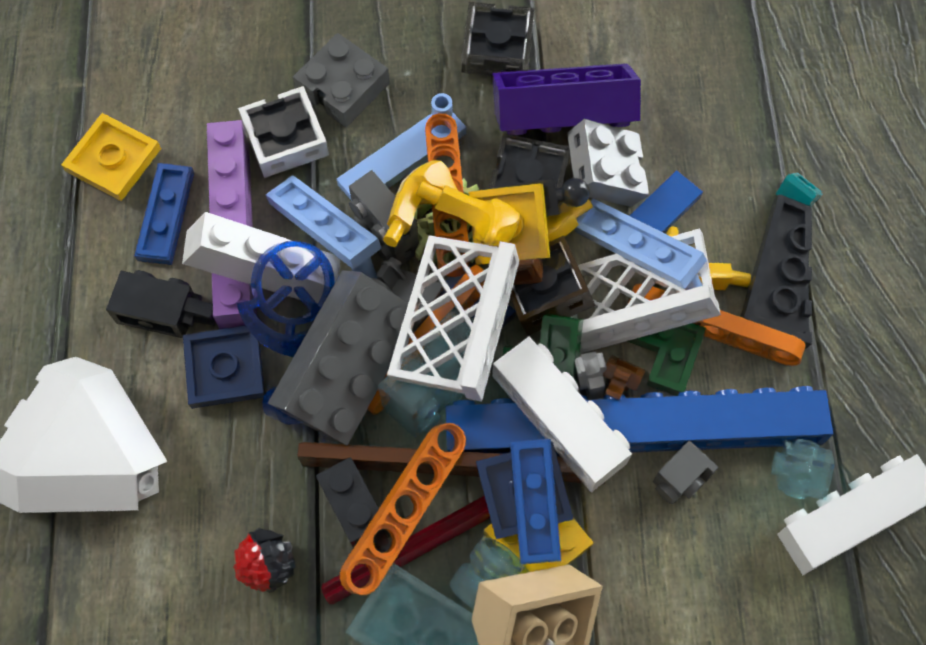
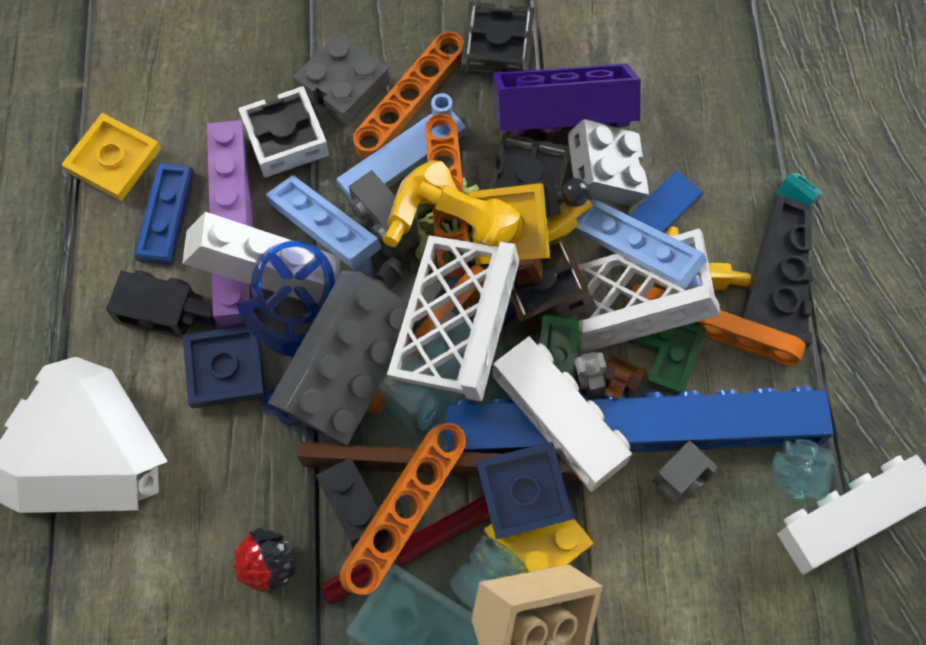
blue tile [510,439,561,564] -> none
none -> orange beam [353,32,464,159]

